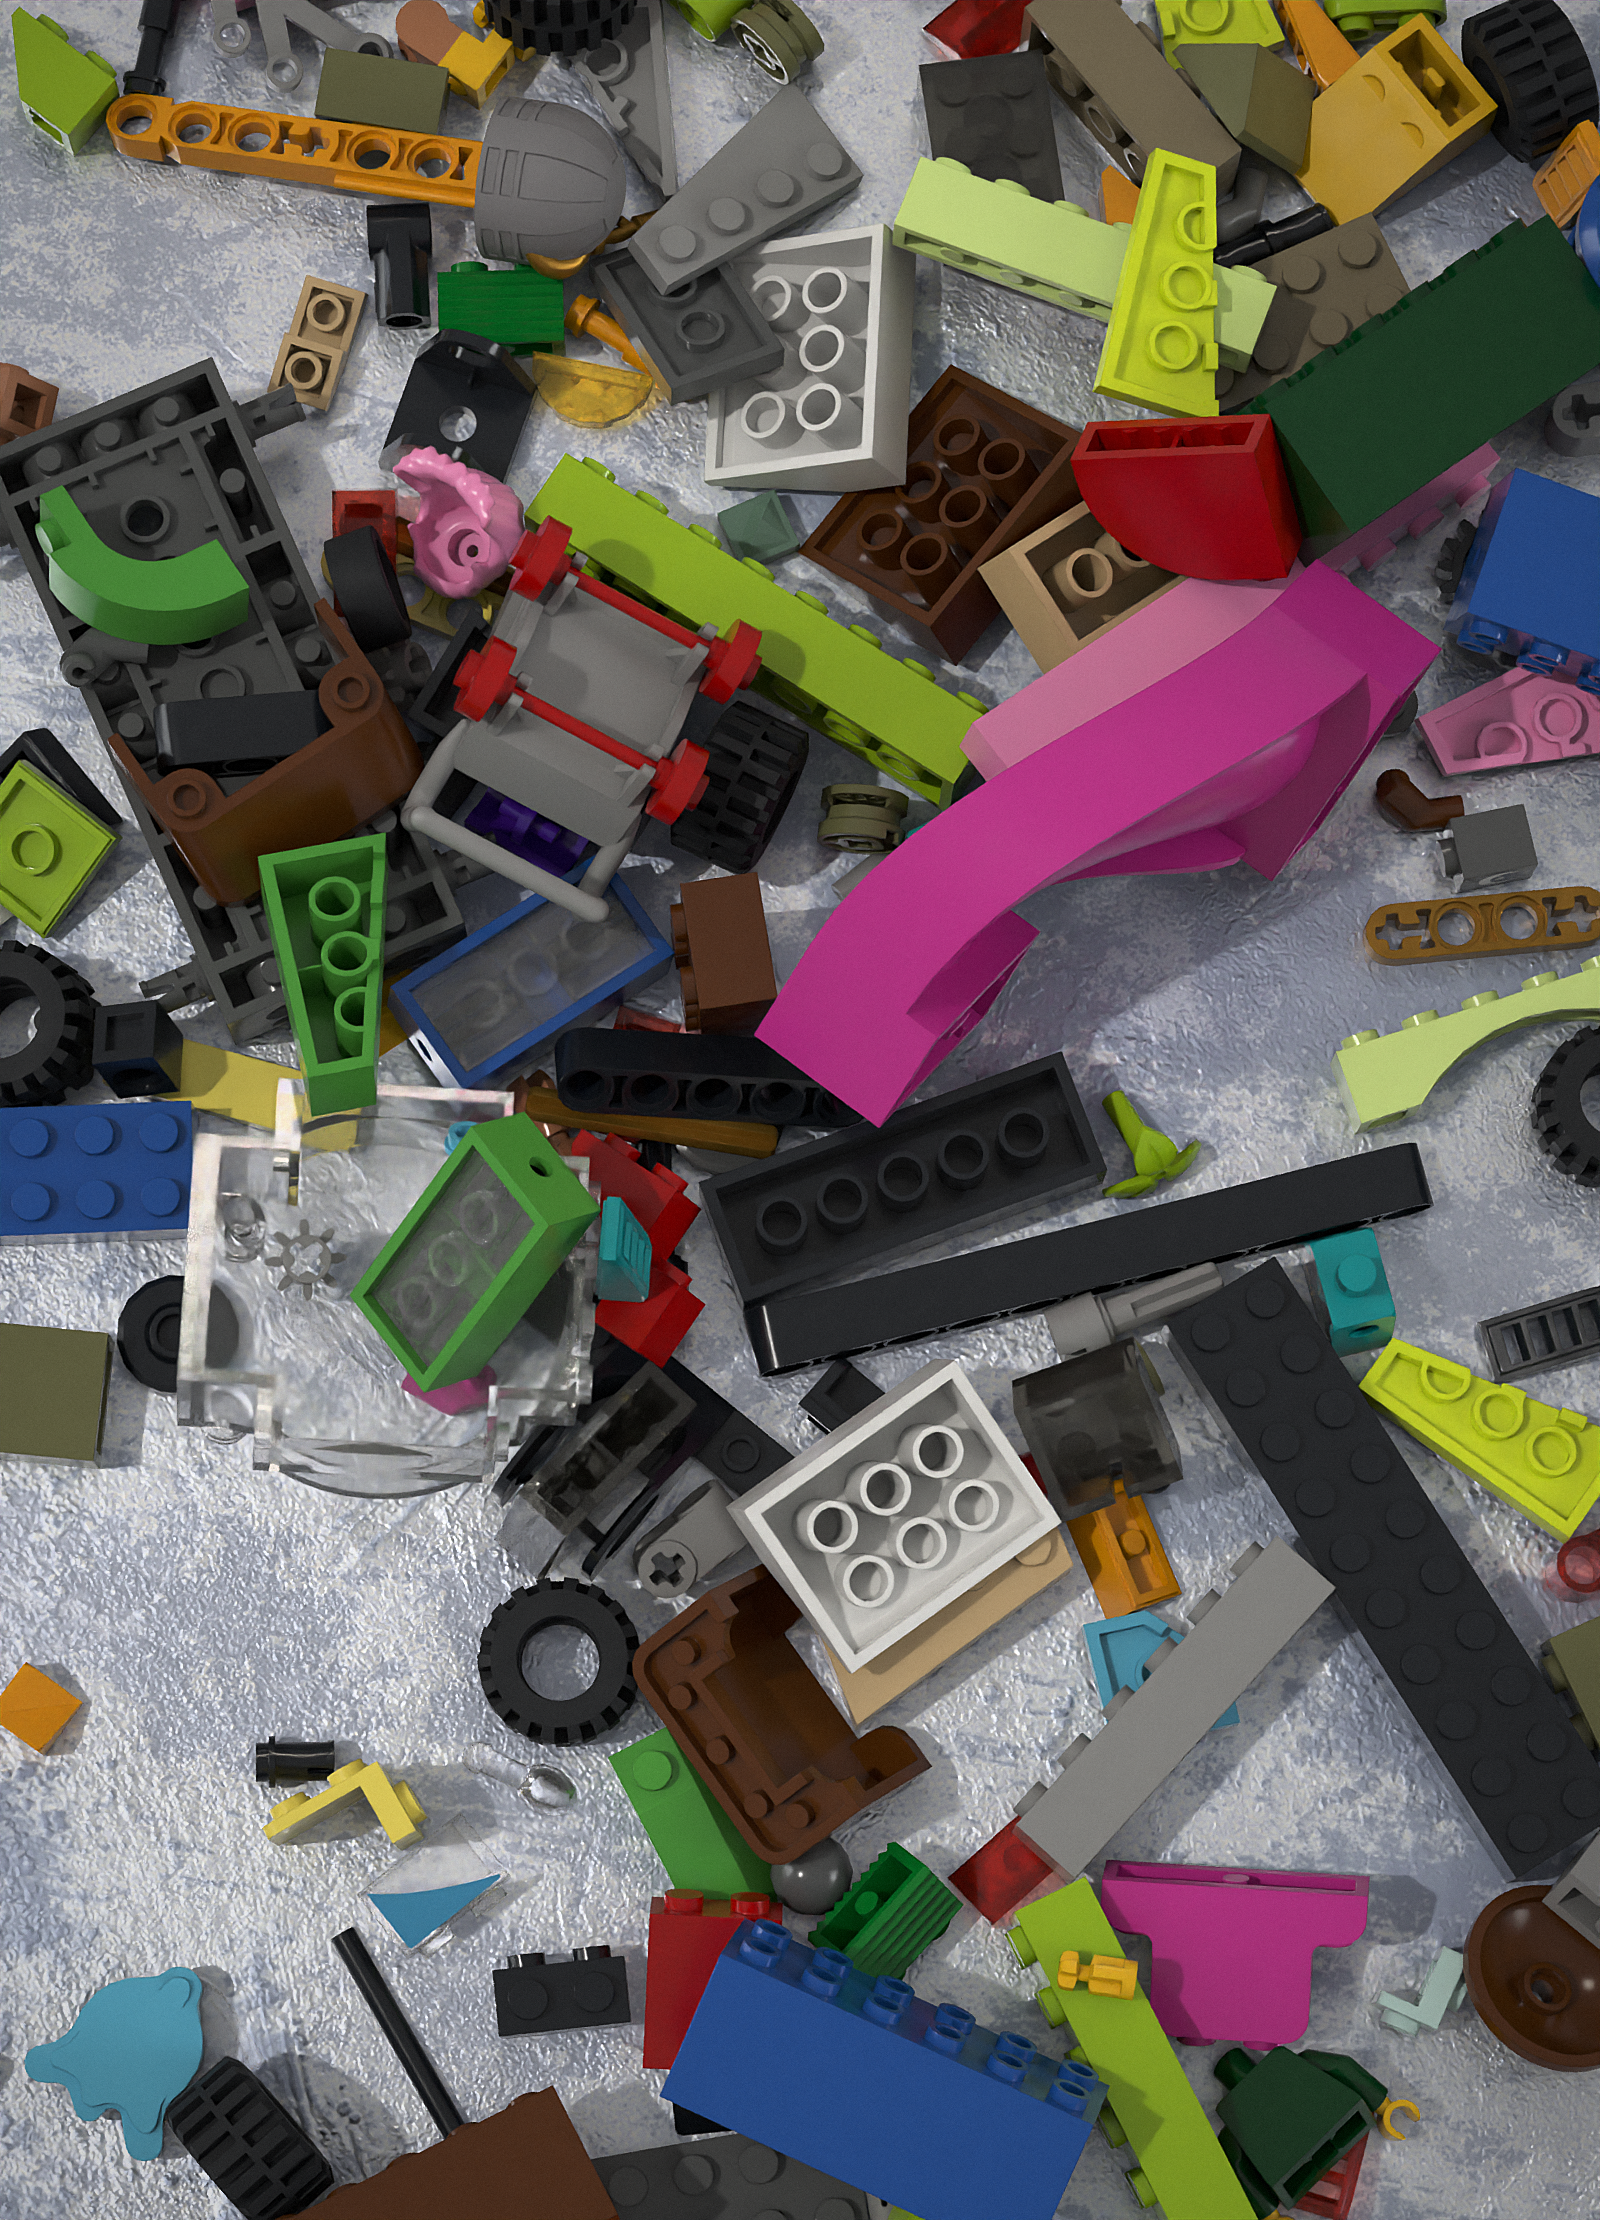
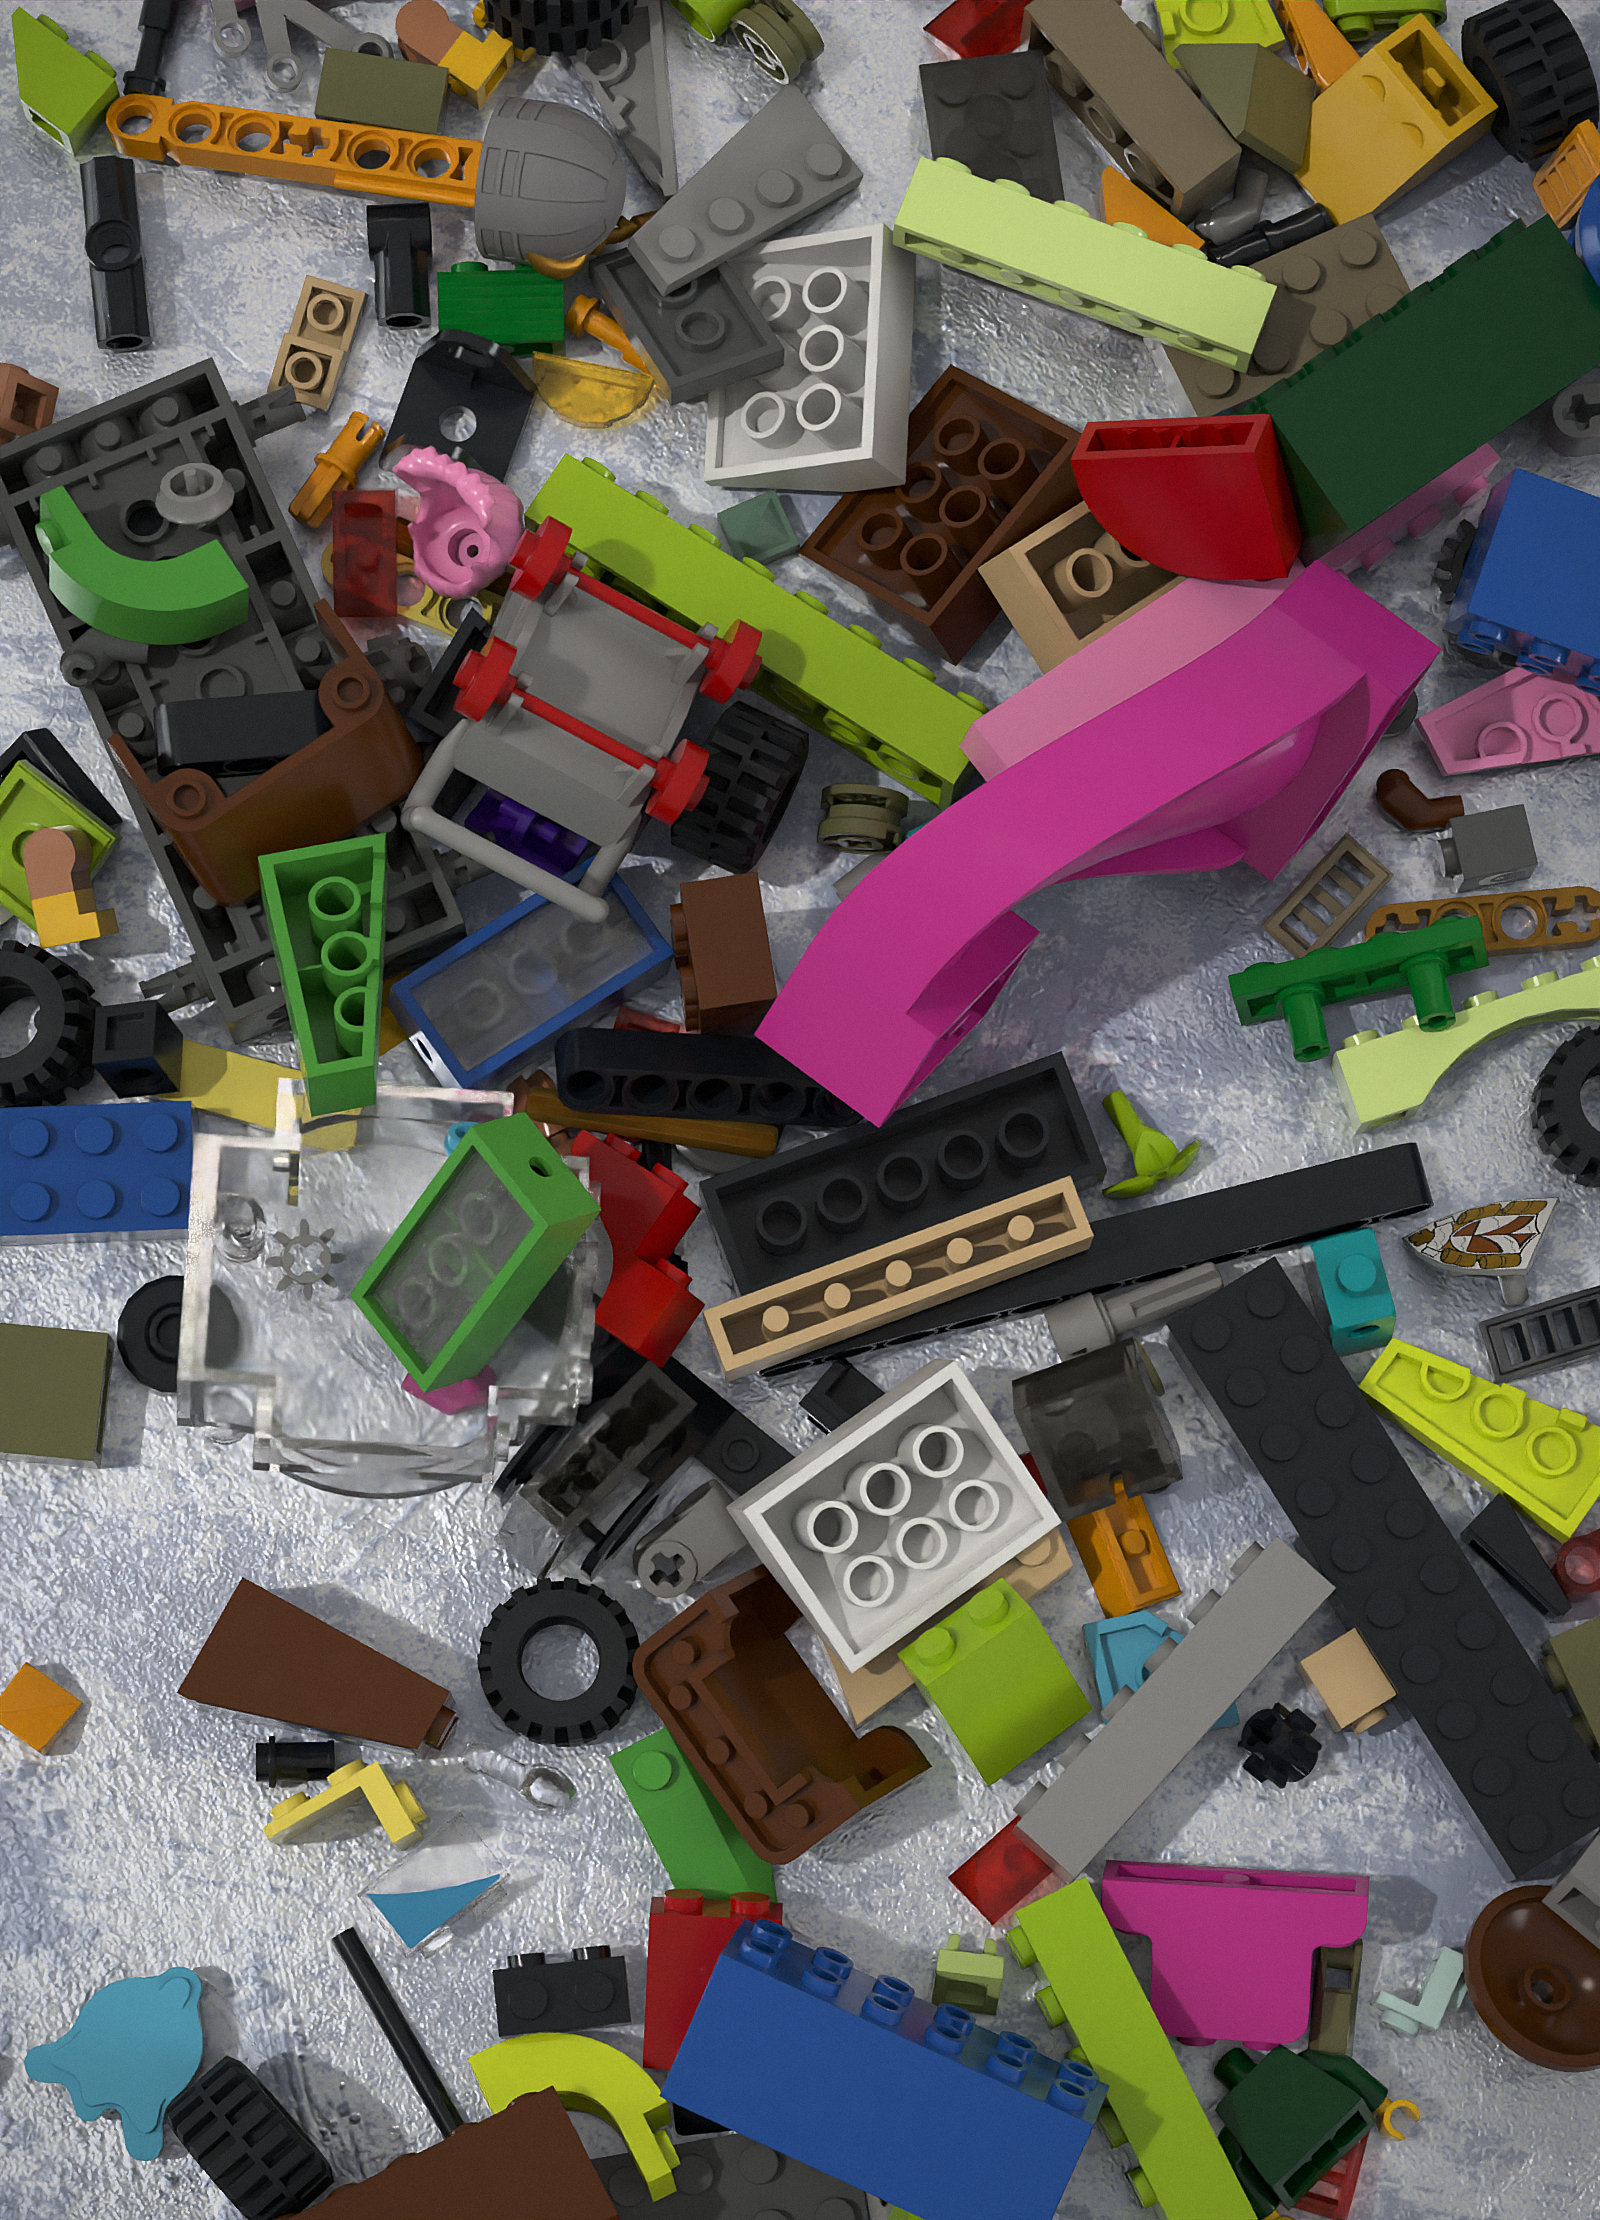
black tyre [323,525,412,654] -> none
teal slope [595,1196,652,1302] -> none
dark grey piece [770,1837,853,1915] -> none
green brick [807,1842,964,1980] -> none
yellow piece [1057,1950,1138,2001] -> none
neon yellow wing [1092,148,1219,418] -> none
none -> leg [23,825,119,949]
none -> black piece [80,155,152,352]
none -> light grey hat [155,463,235,530]
none -> reddish brown slope [177,1577,459,1760]
none -> light orange axle [288,411,386,530]
none -> neon yellow arch [467,2033,681,2203]
none -> tan brick [703,1176,1094,1383]
none -> lime brick [897,1577,1093,1787]
none -> yellowish green tile [931,1934,1005,2015]
none -> green plate [1228,915,1490,1062]
none -> black gear [1238,1702,1322,1789]
none -> dark tan slope [1261,832,1394,959]
none -> tan brick [1294,1628,1397,1736]
none -> olive bar [1308,1938,1363,2057]
none -> shield [1402,1197,1560,1305]
none -> black slope [1459,1492,1572,1623]

